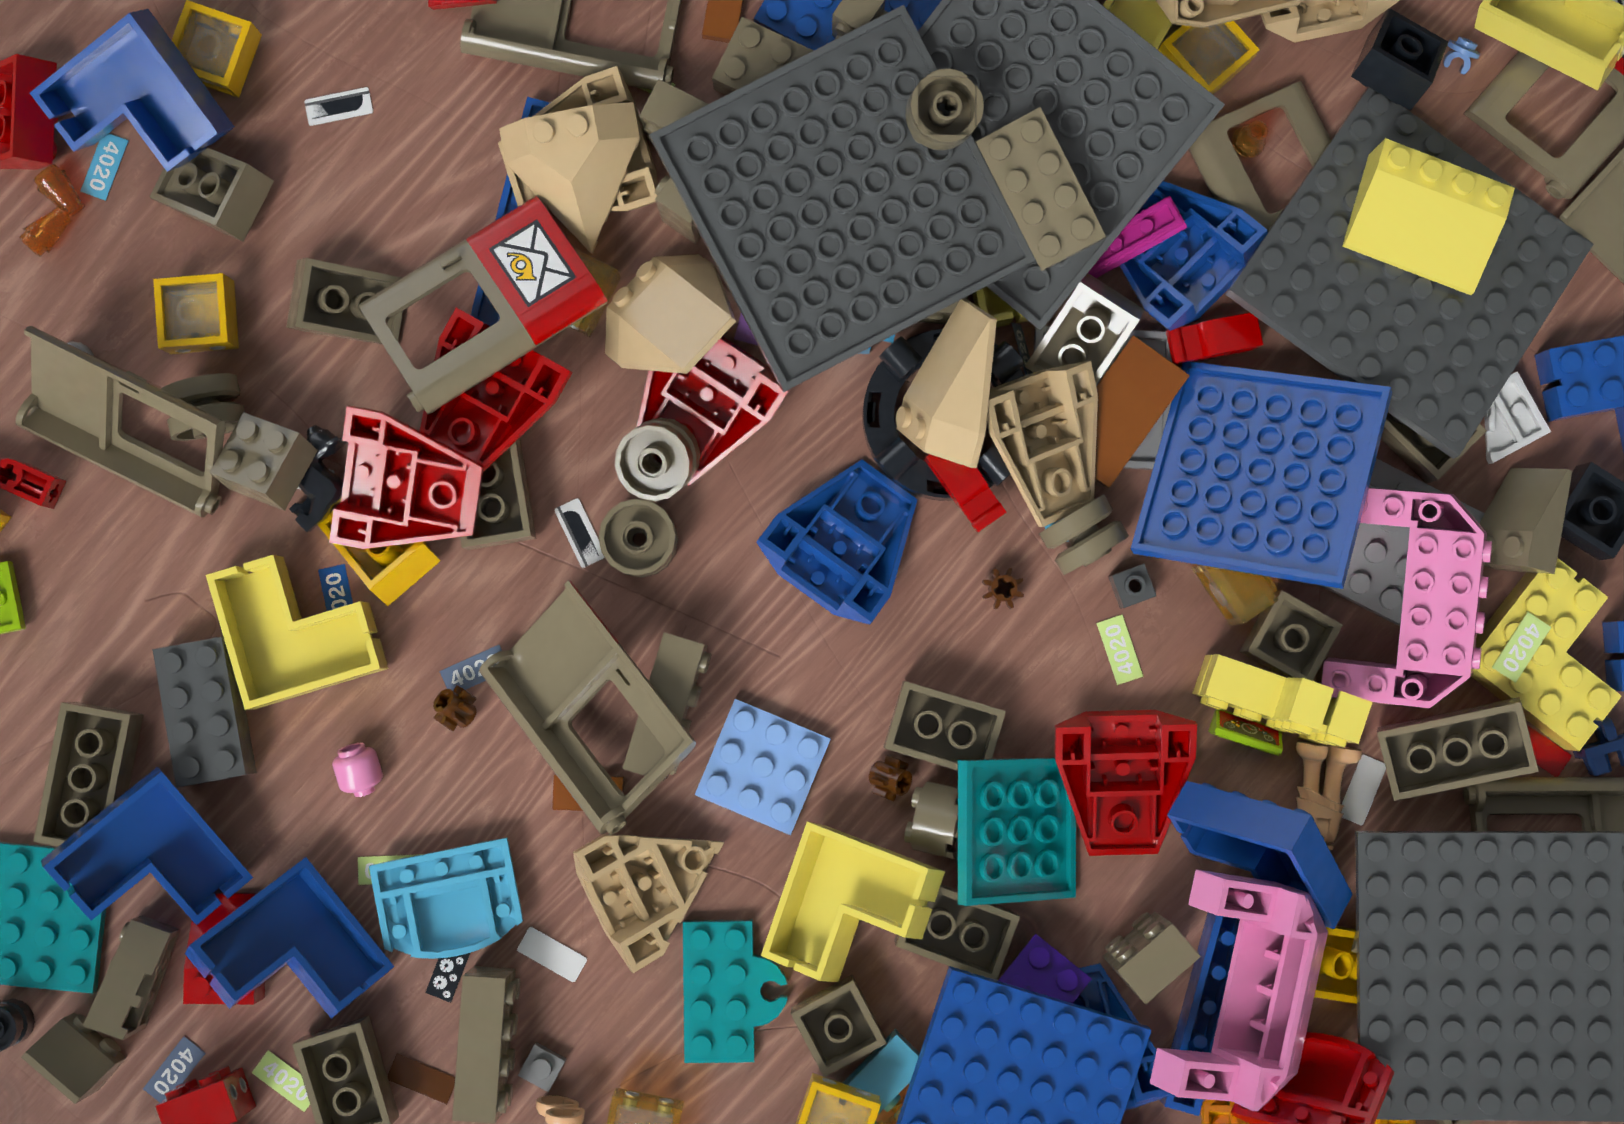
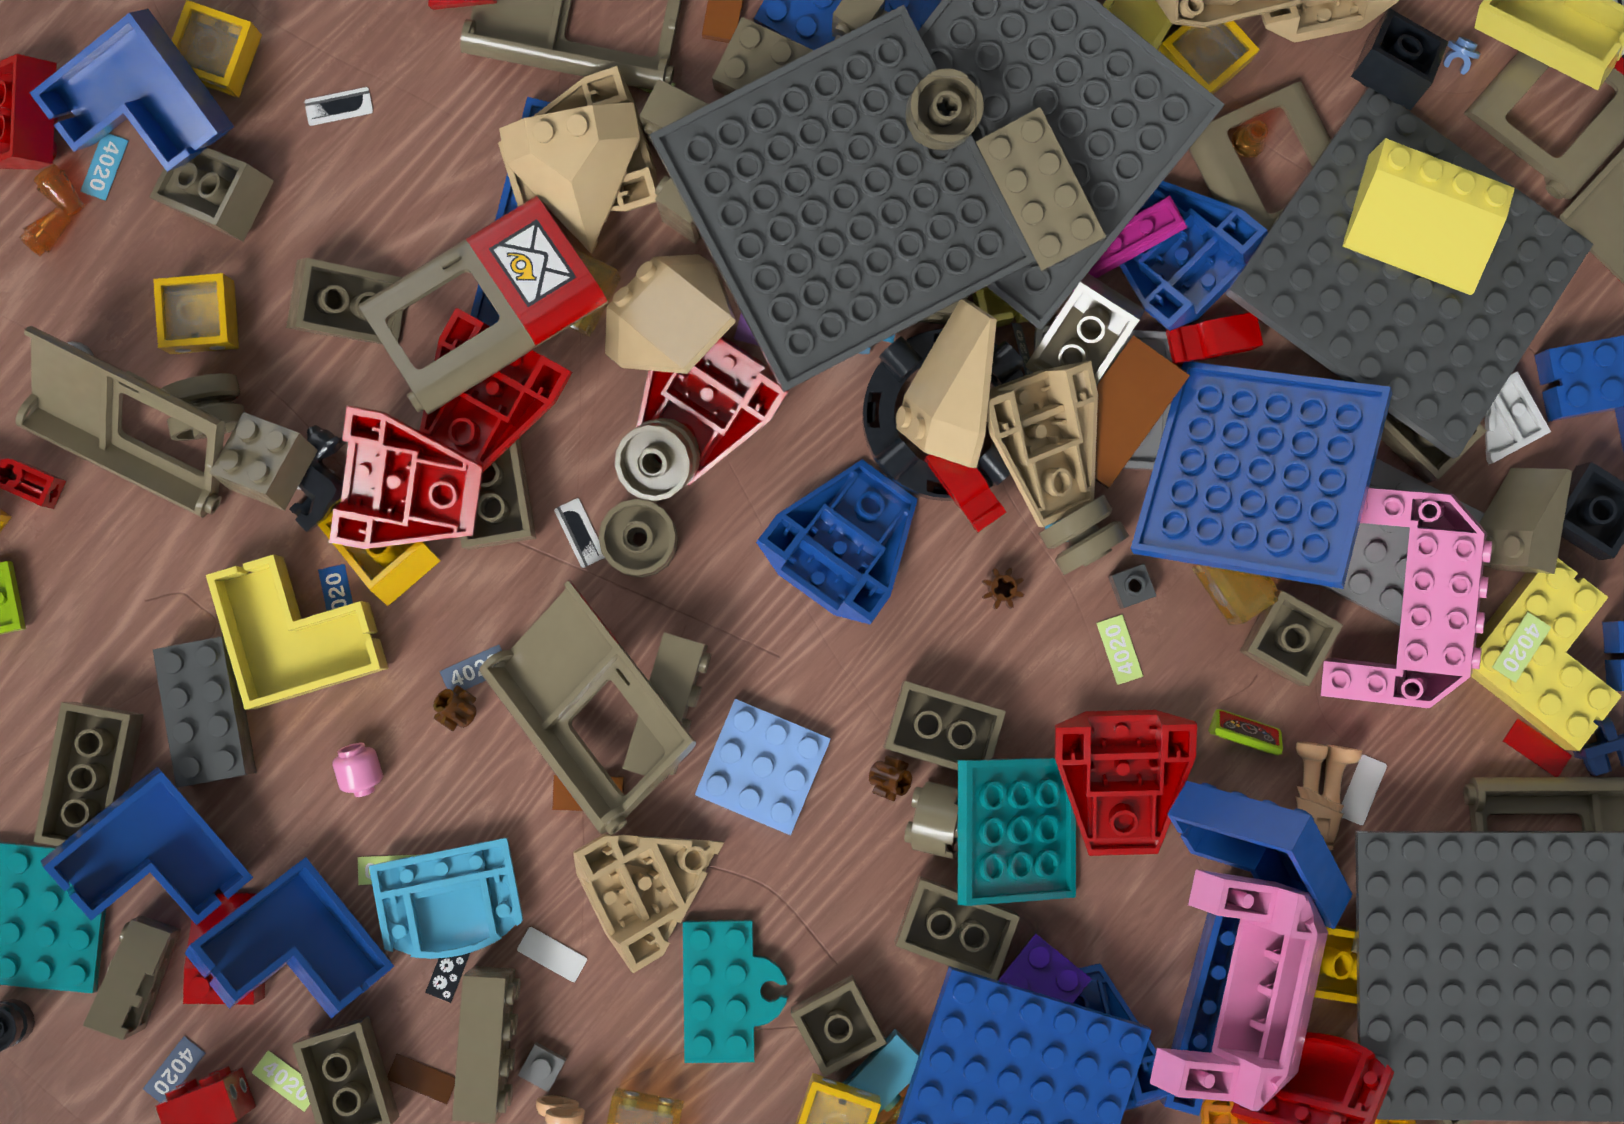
dark tan slope [21,1013,126,1104] -> none
light yellow piece [761,822,945,982] -> none
dark tan brick [1102,911,1201,1004] -> none
light yellow piece [1192,654,1372,748] -> none
dark tan brick [1377,697,1539,801] -> none

